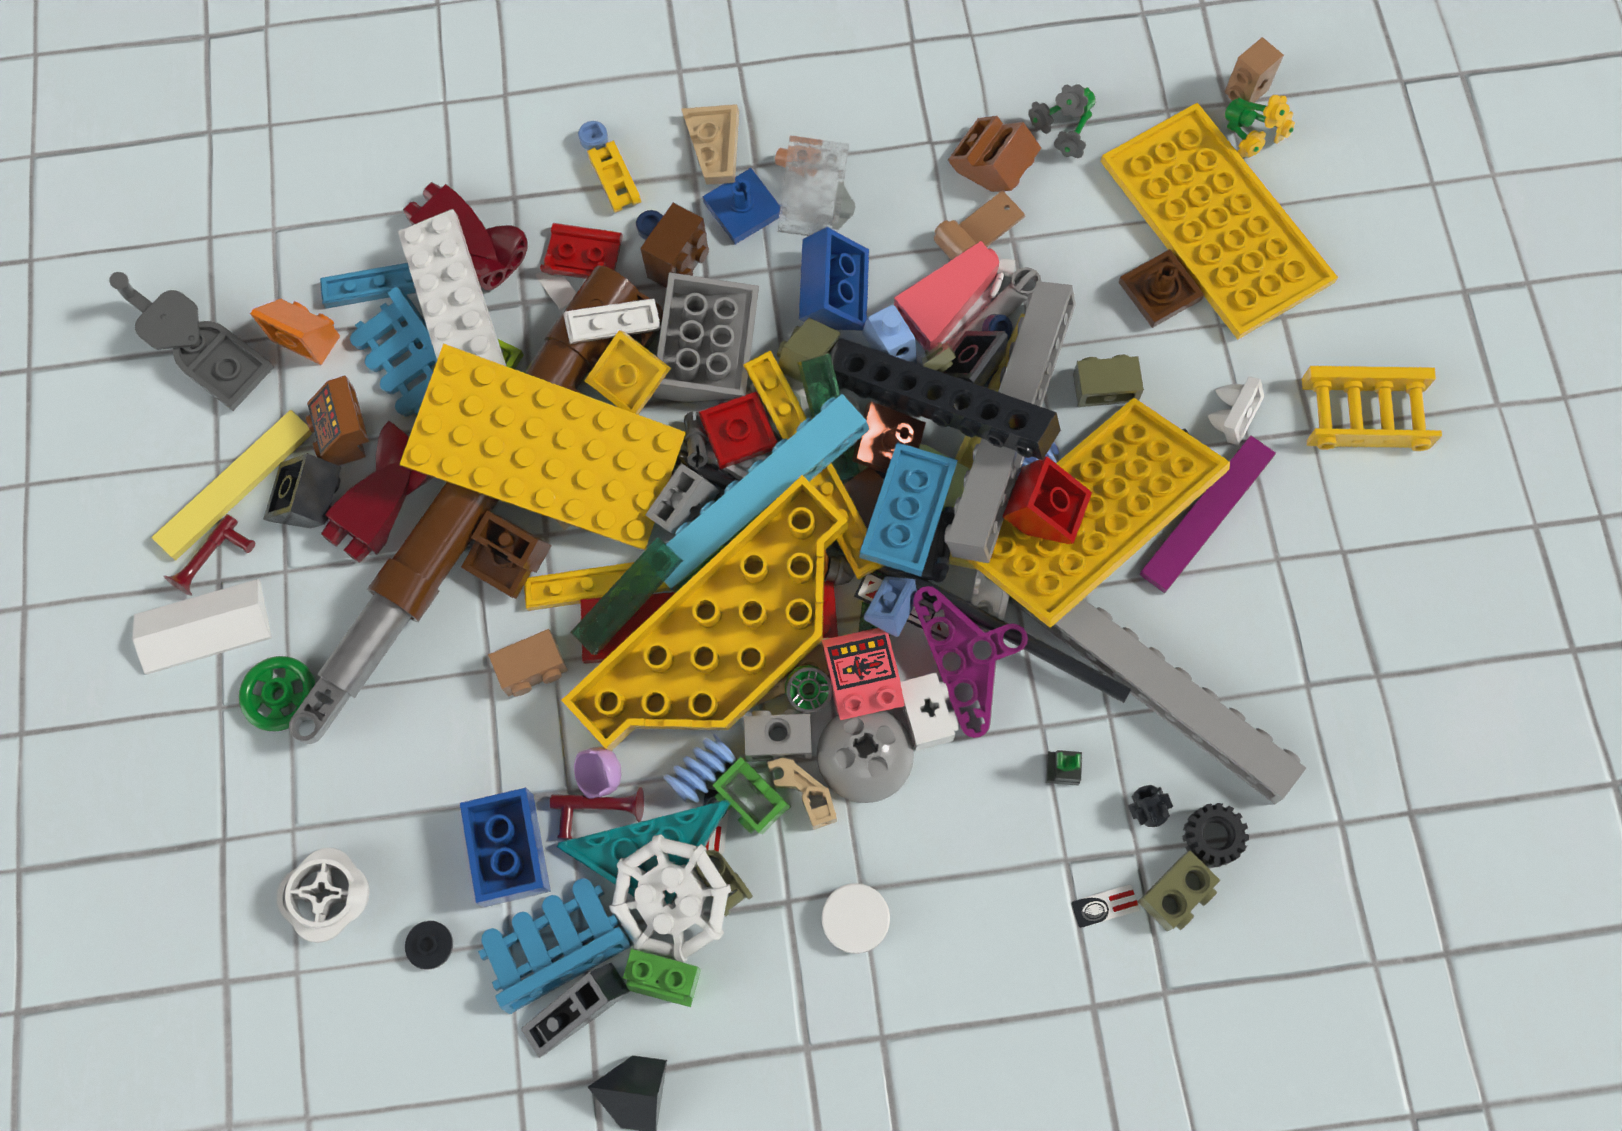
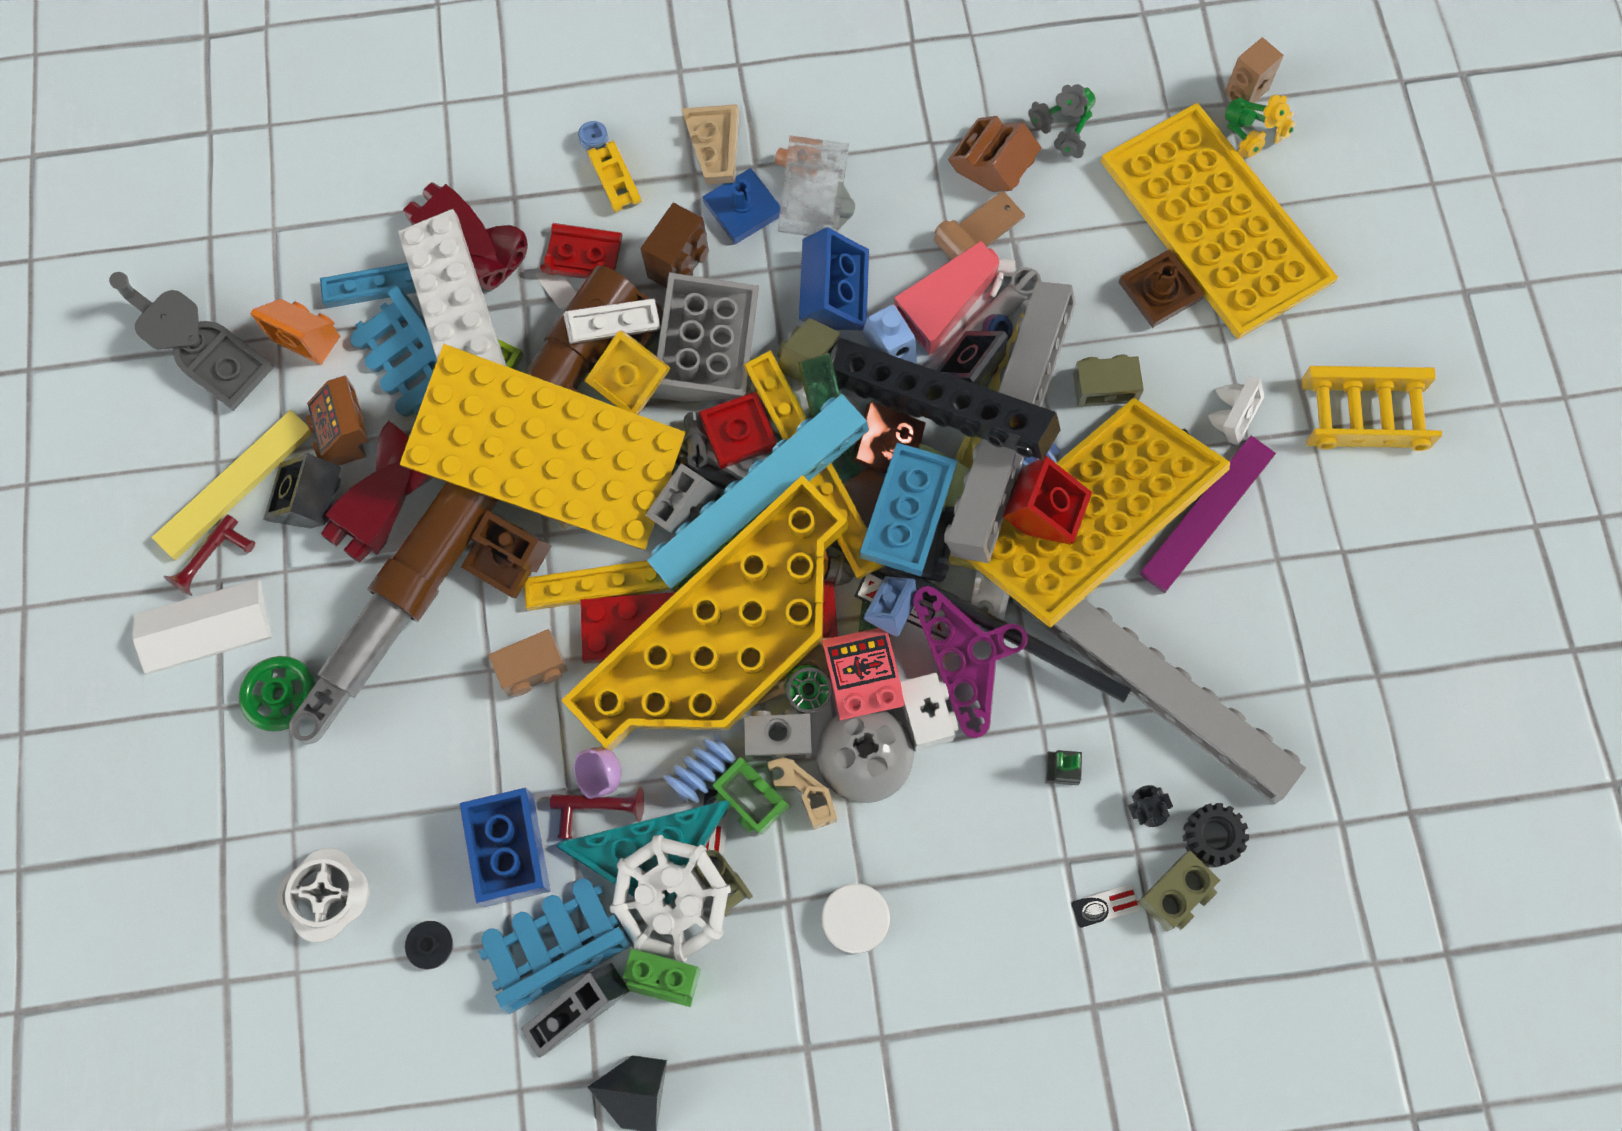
clear green plate [570,537,684,655] -> none
dark blue tile [636,210,663,240] -> none
olive plate [921,342,956,372] -> none

